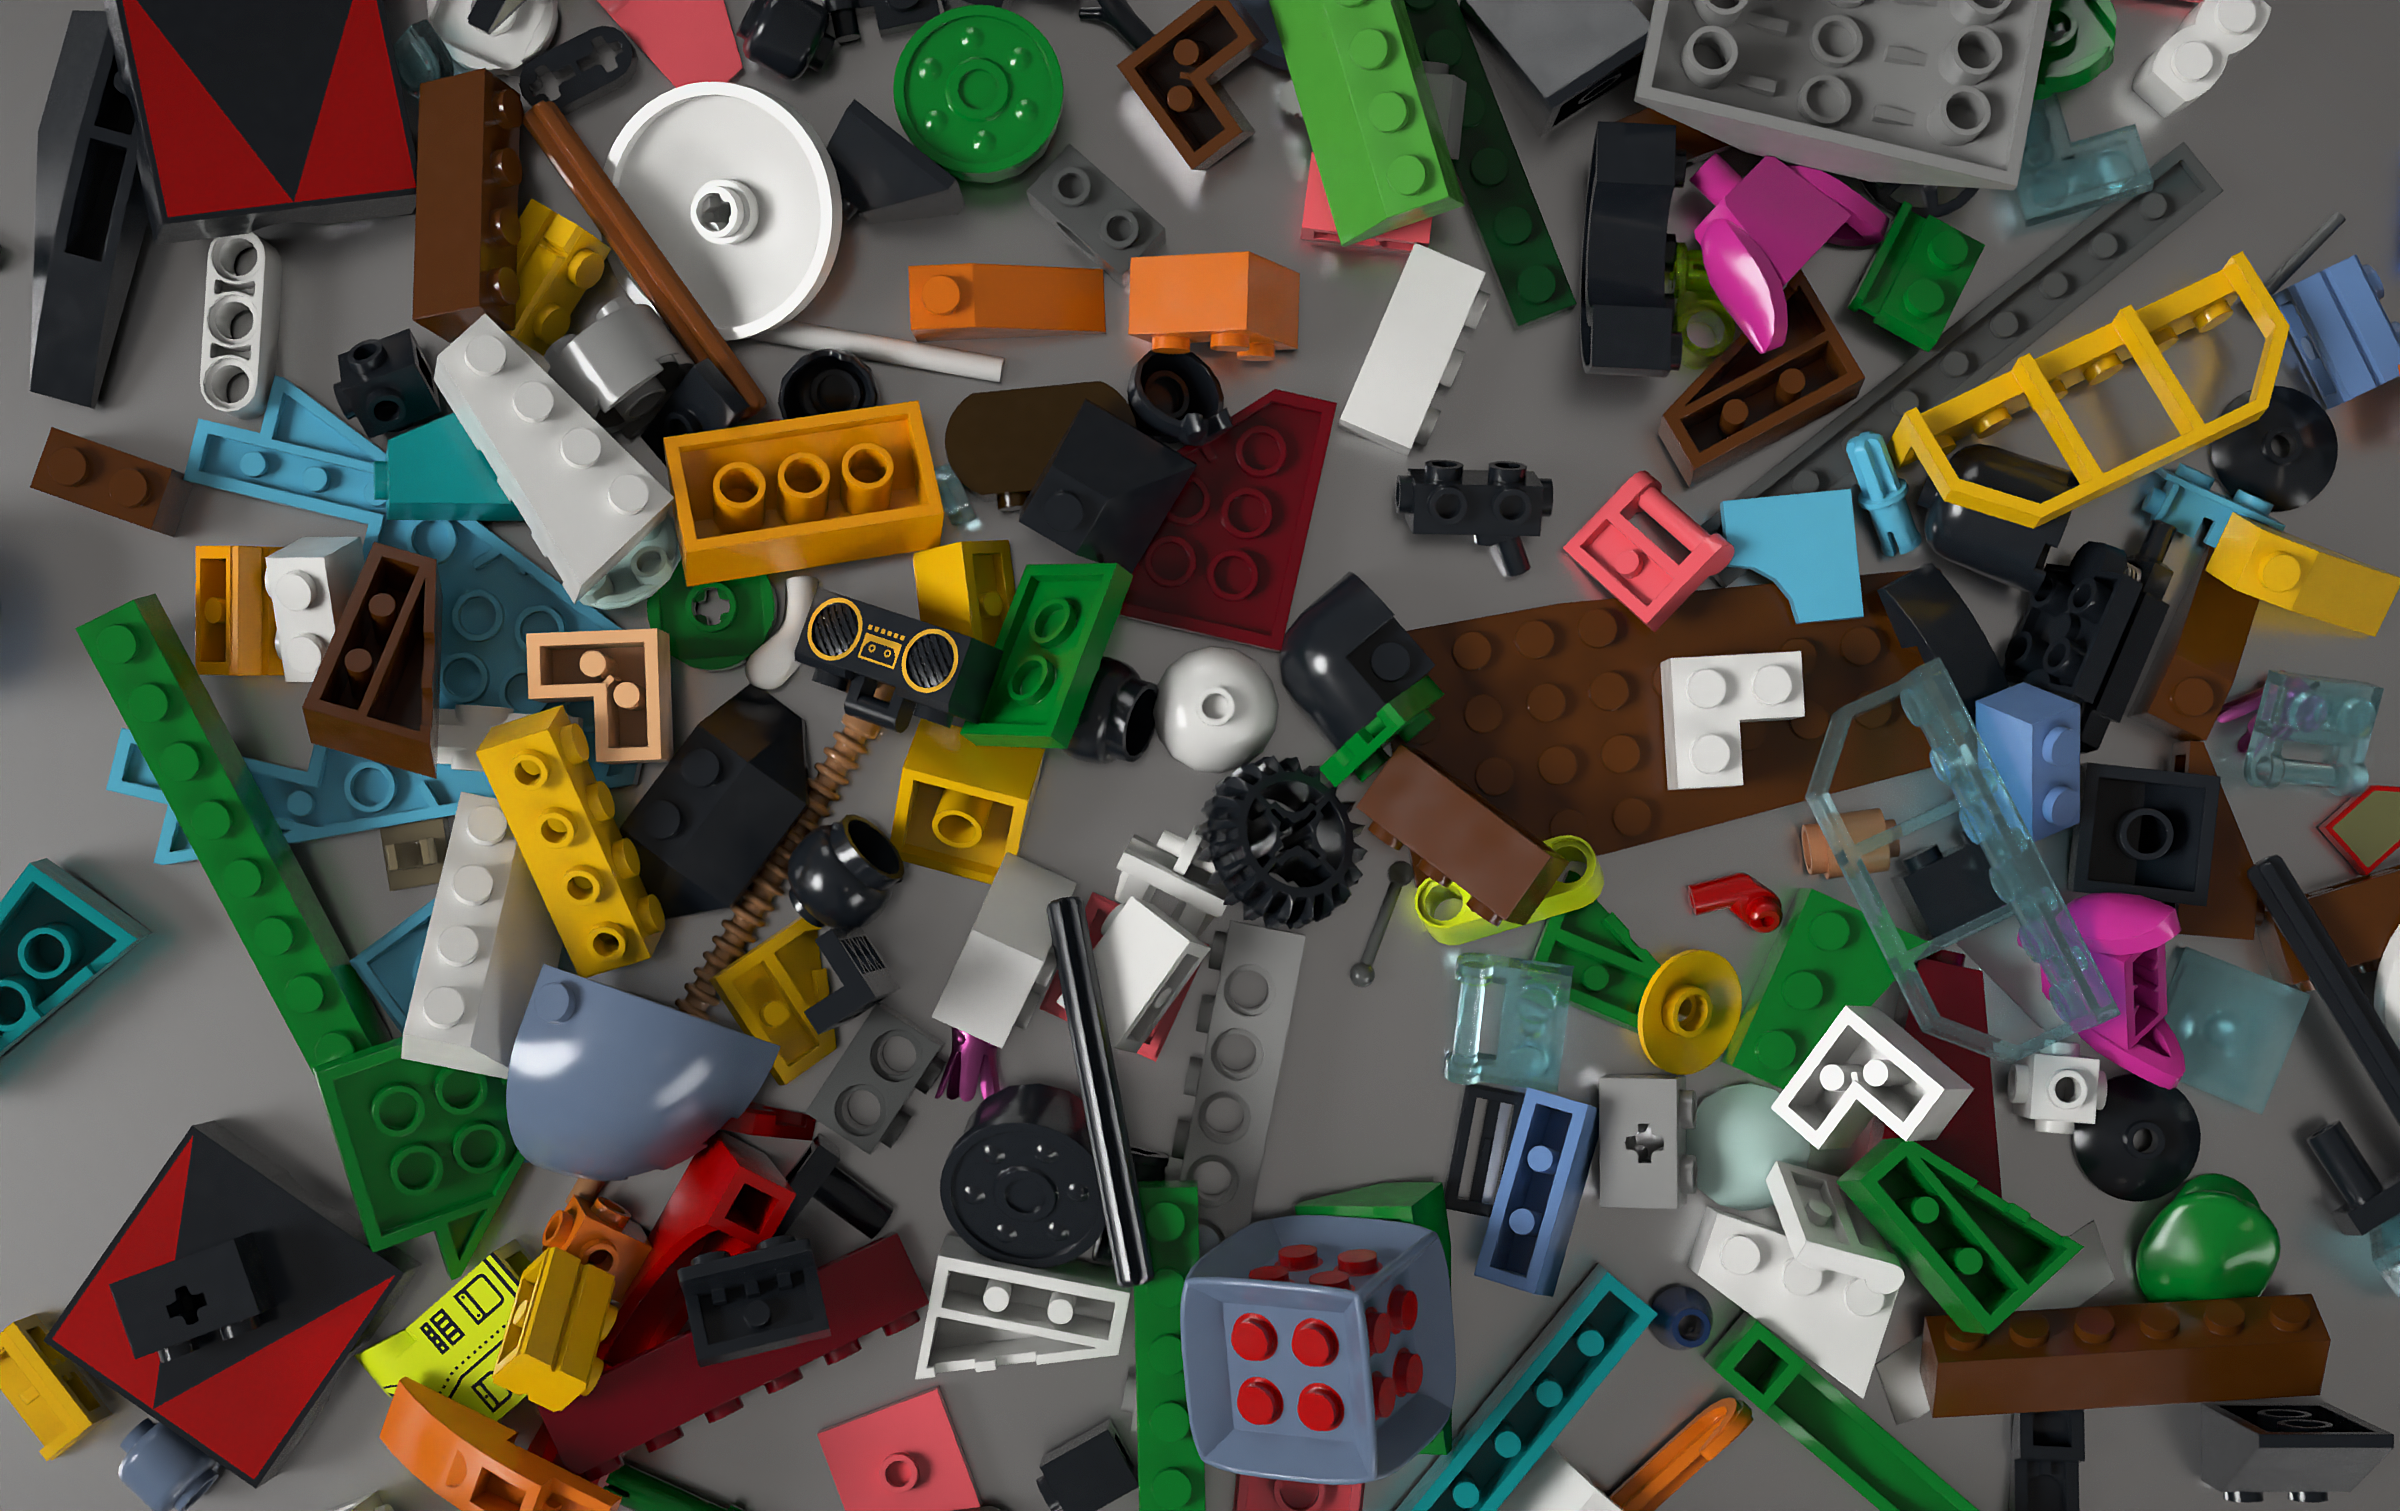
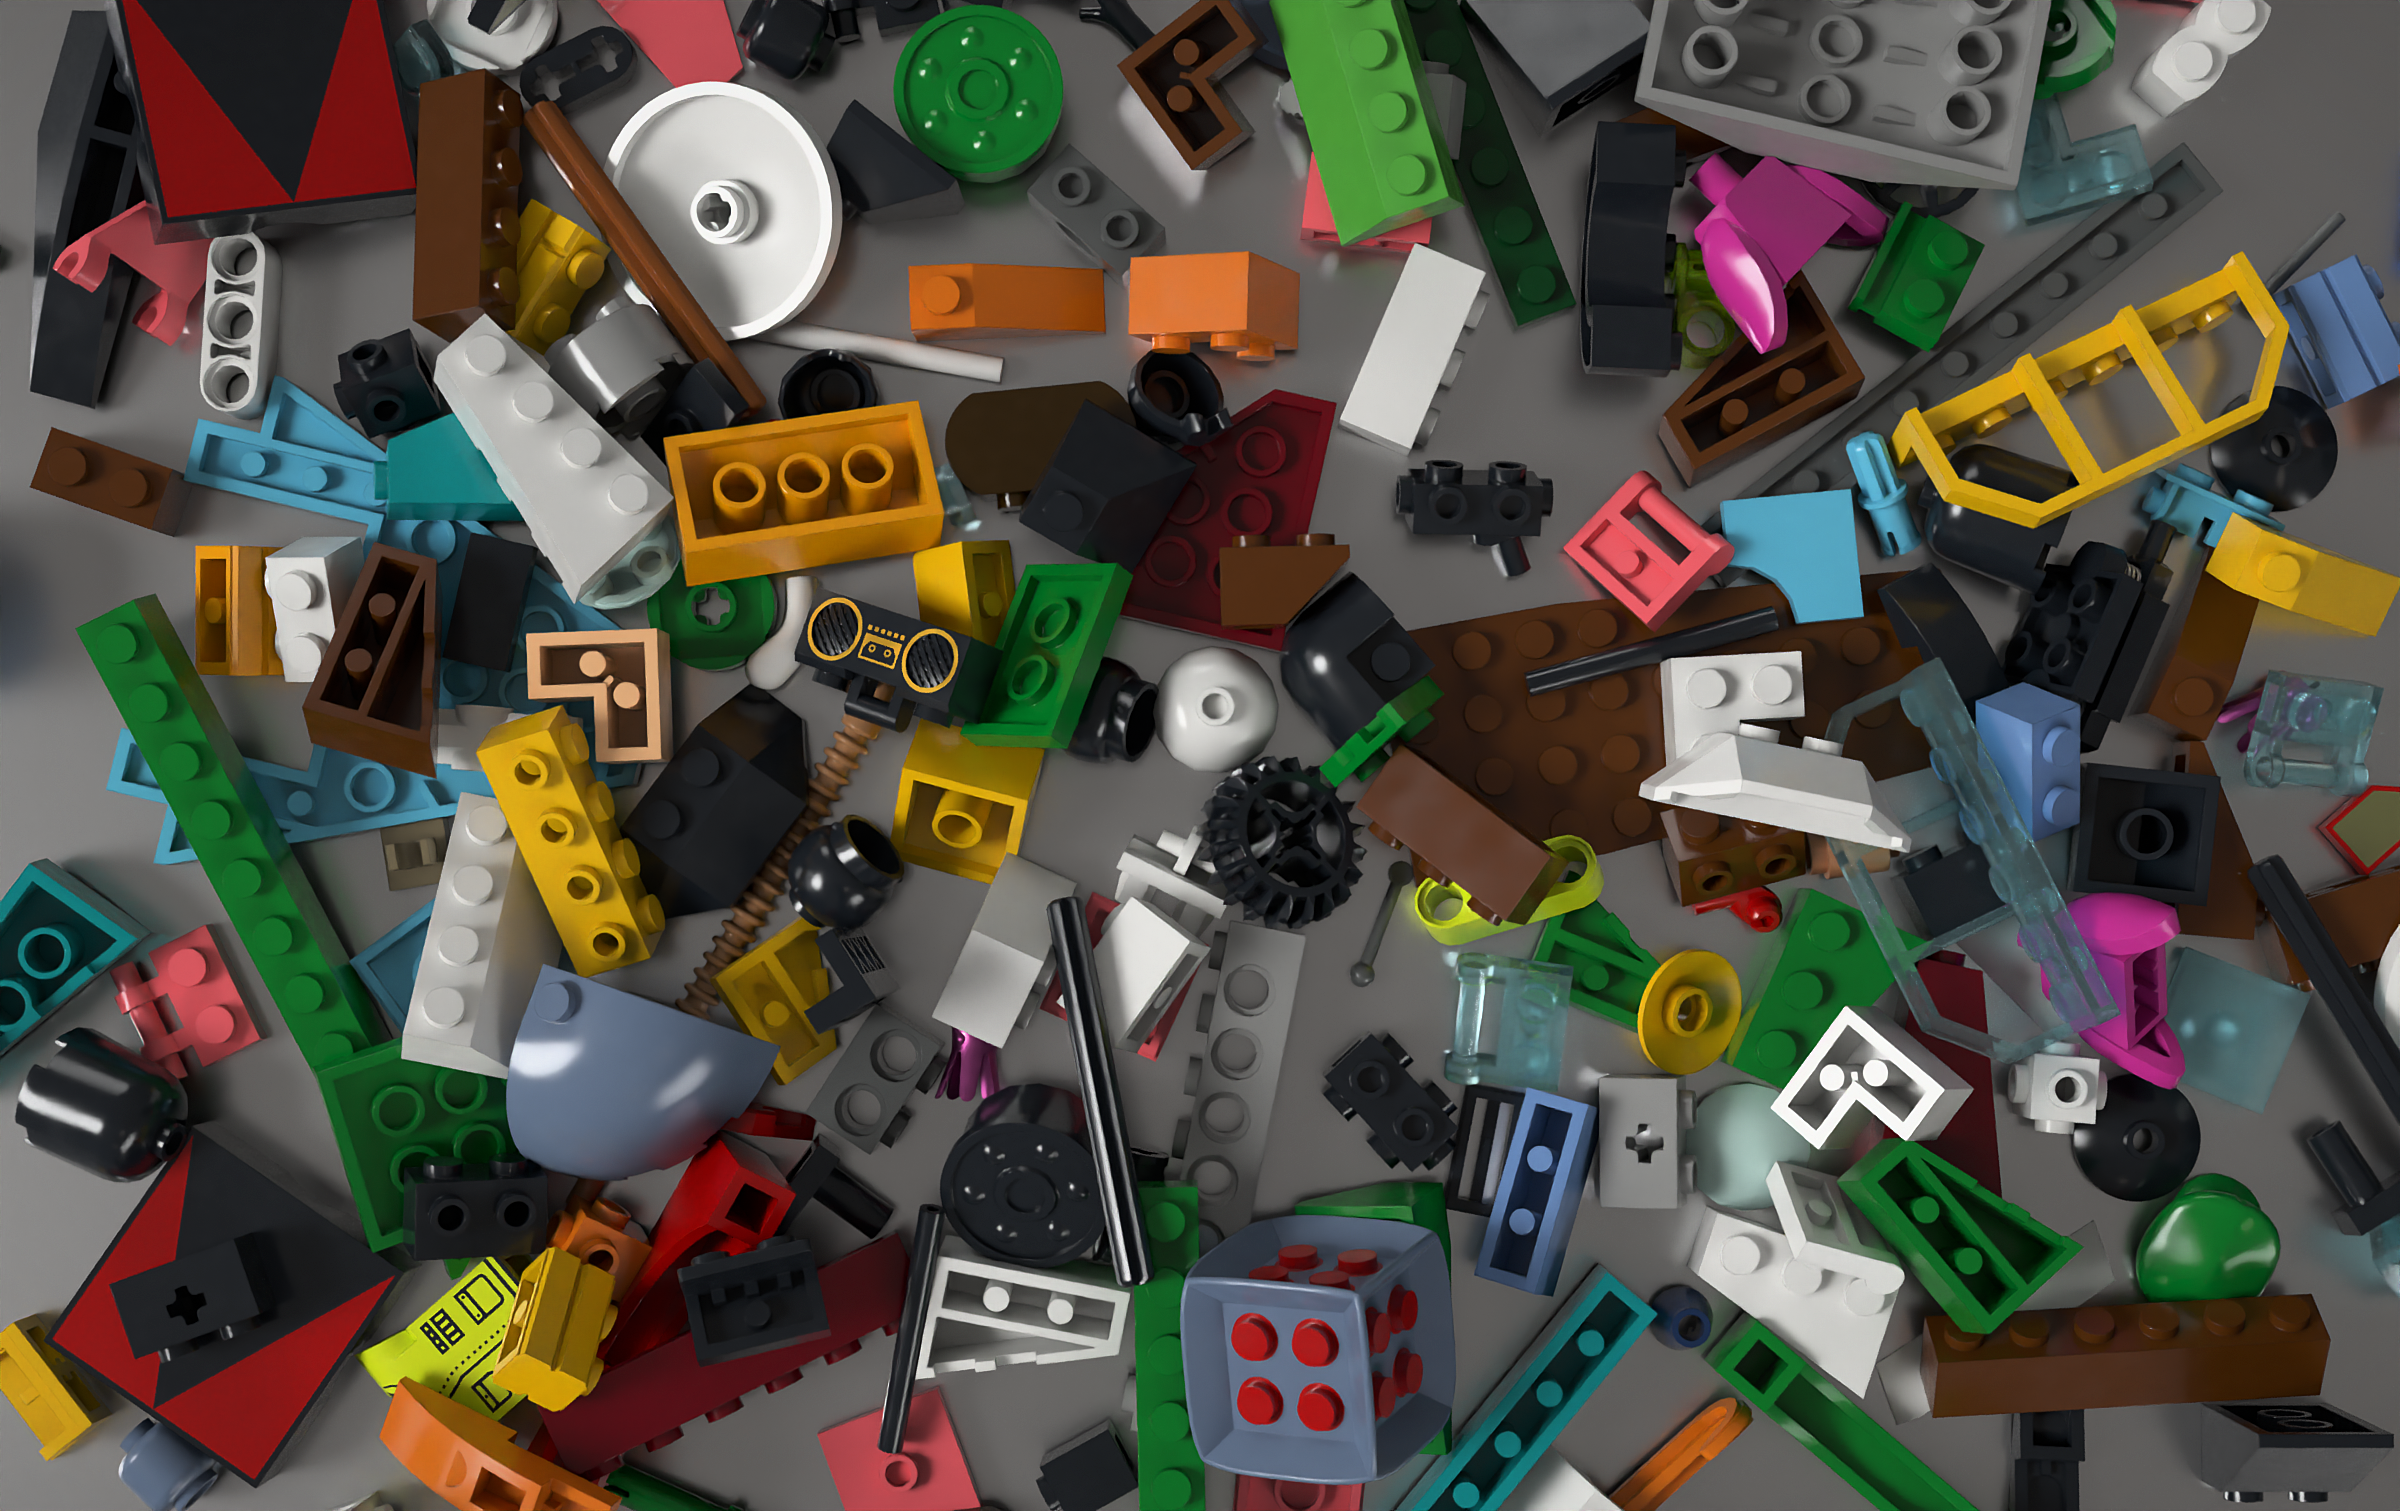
none -> black cylinder [15,1027,189,1183]
none -> coral flag [53,200,214,346]
none -> coral plate [109,924,267,1081]
none -> black brick [403,1153,548,1261]
none -> black tile [442,532,538,673]
none -> black piece [877,1204,946,1454]
none -> reddish brown slope [1219,533,1350,630]
none -> black brick [1322,1031,1459,1172]
none -> black bar [1524,606,1779,697]
none -> white wedge [1638,723,1912,853]
none -> reddish brown brick [1660,807,1806,907]

